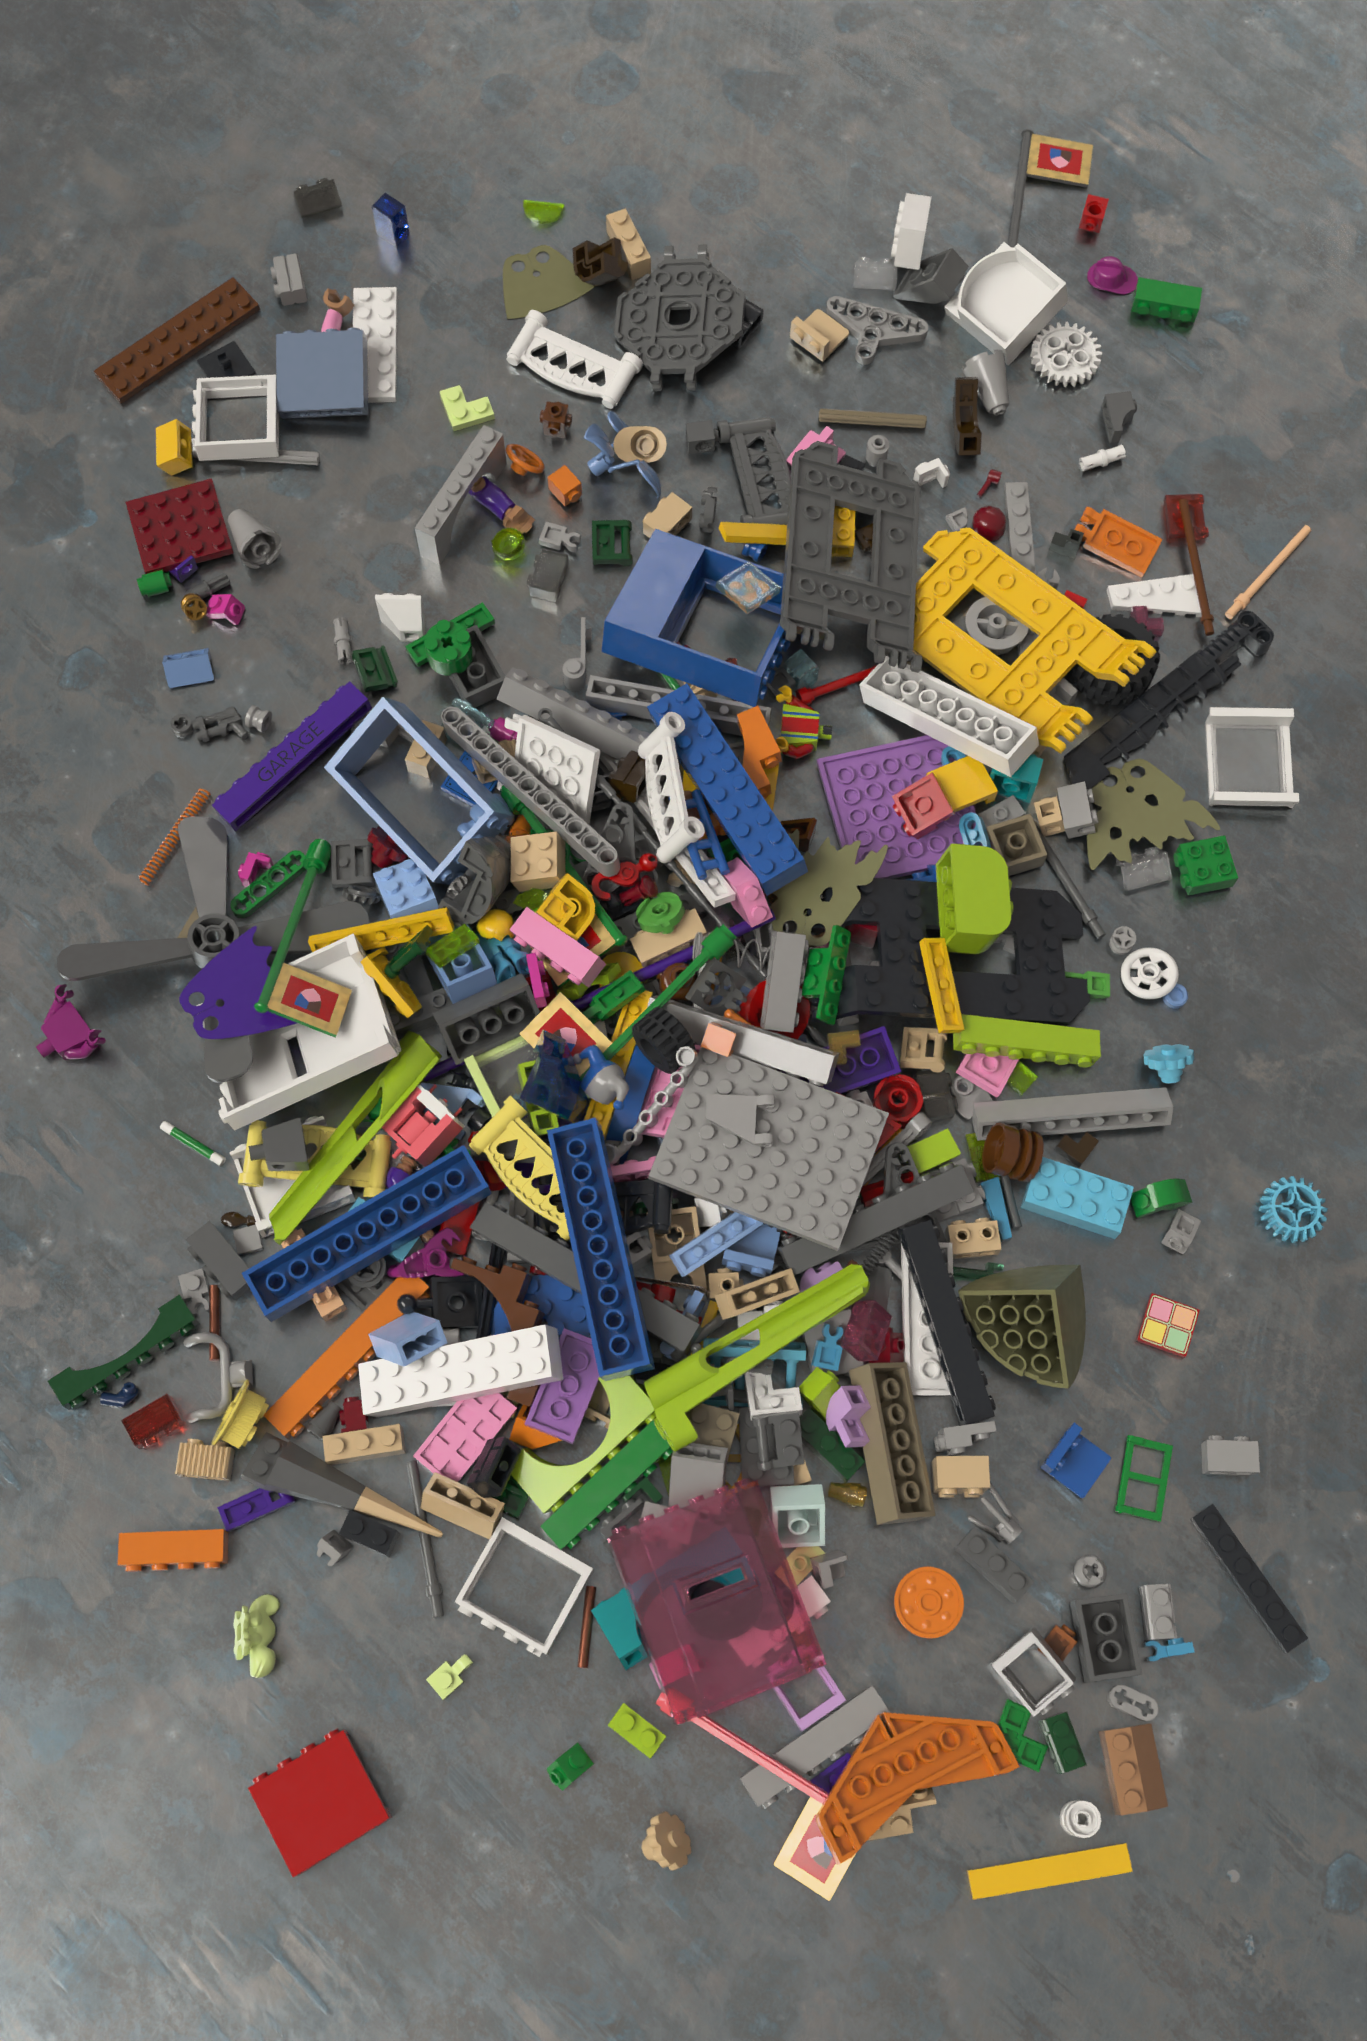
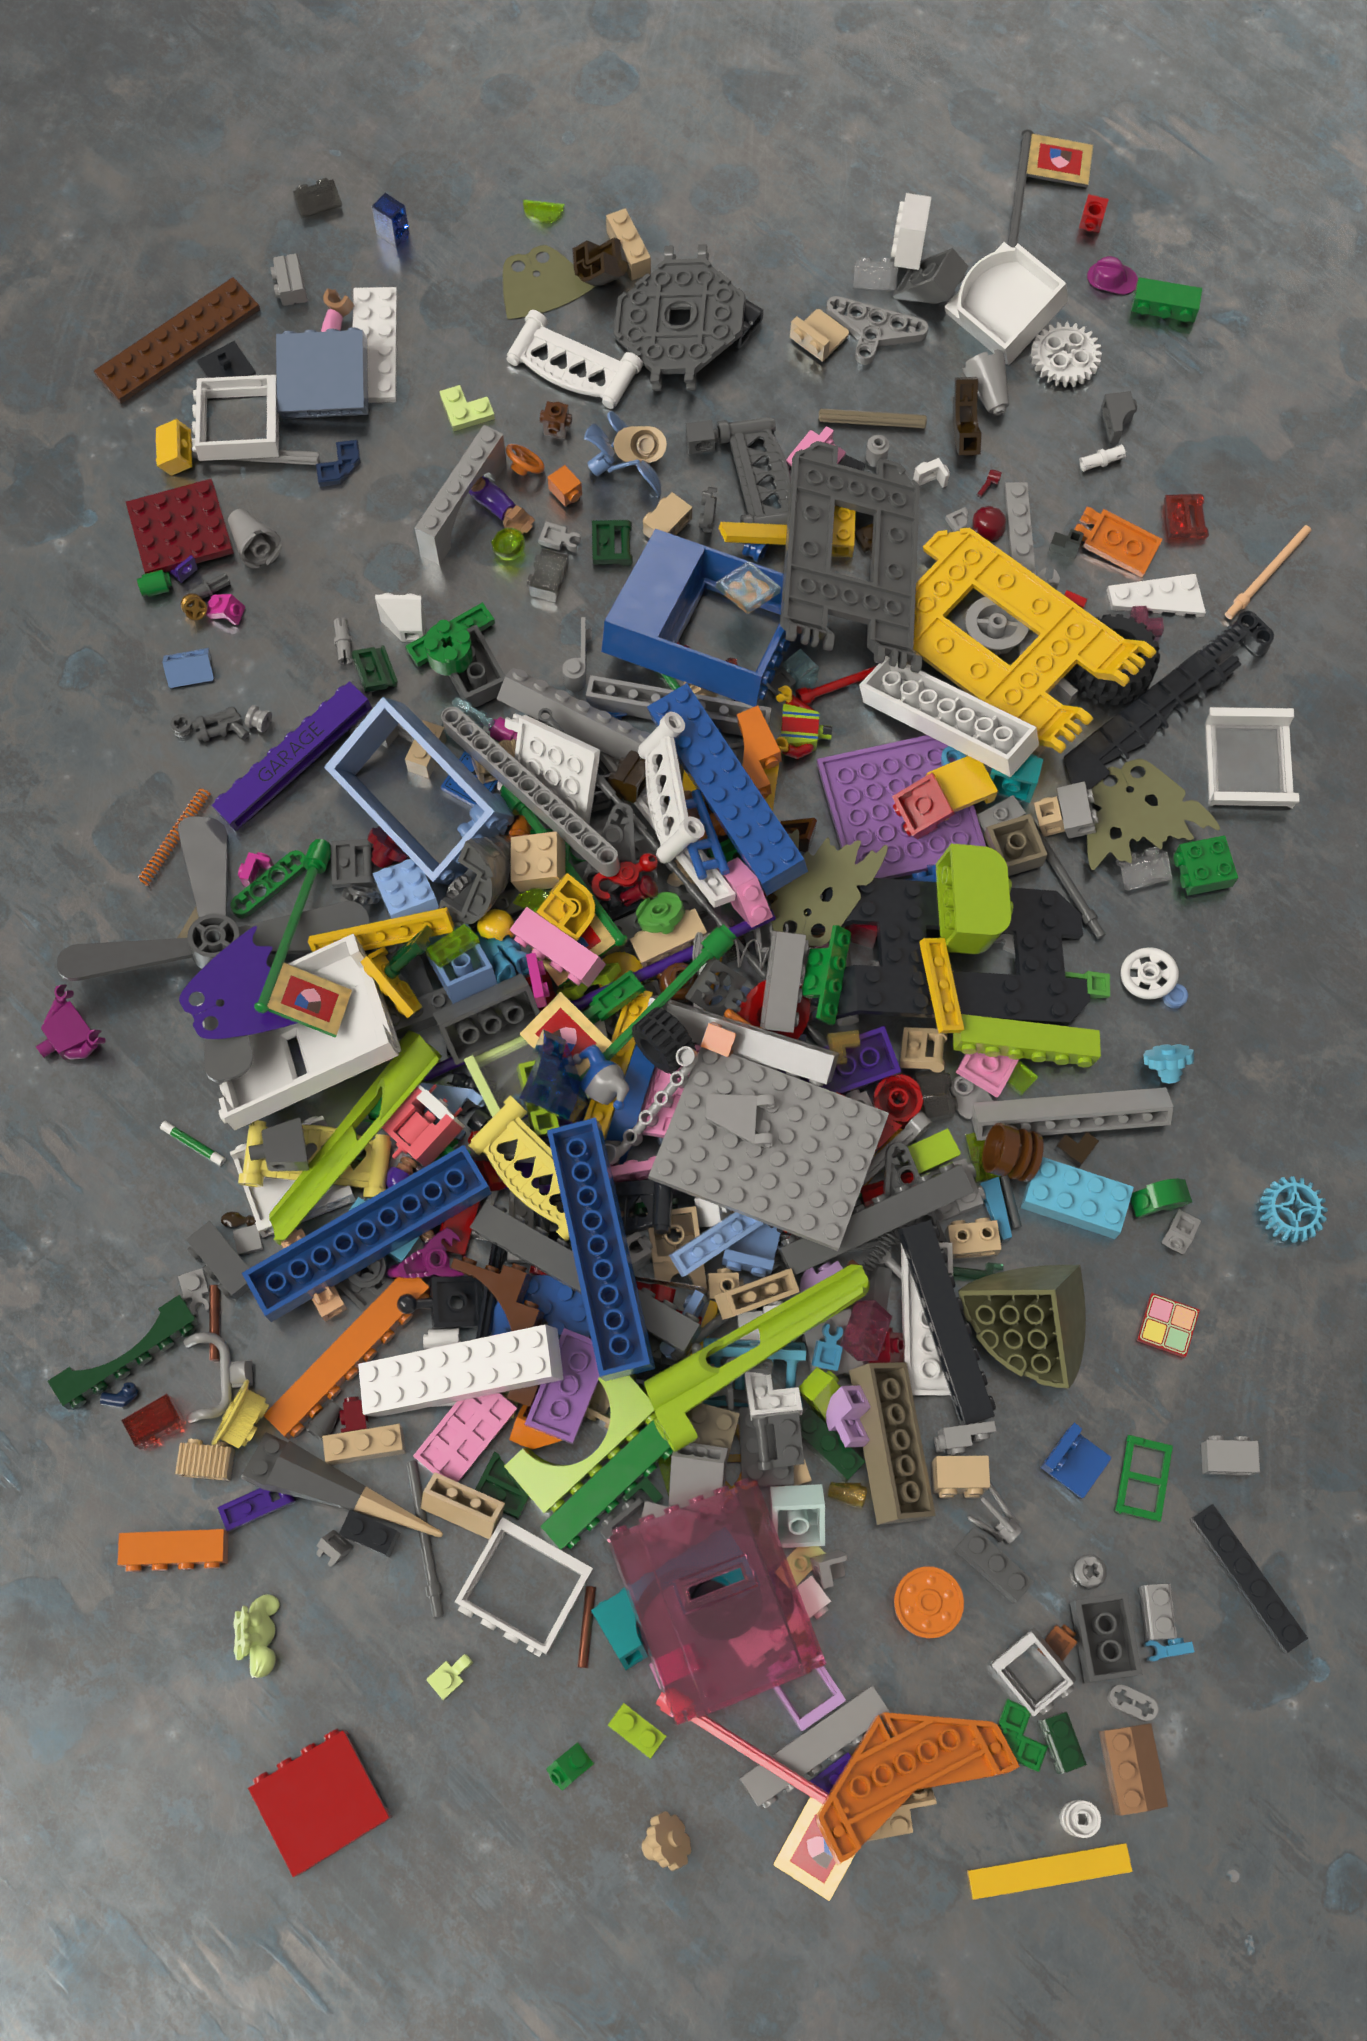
light blue brick [368,1312,447,1367] -> none
black brick [467,1437,522,1498] -> none
dark azure plate [959,812,991,848] -> none
light grey wheel [1109,926,1136,955] -> none
reddish brown bar [1179,499,1214,636] -> none
none -> dark blue tile [316,439,361,487]

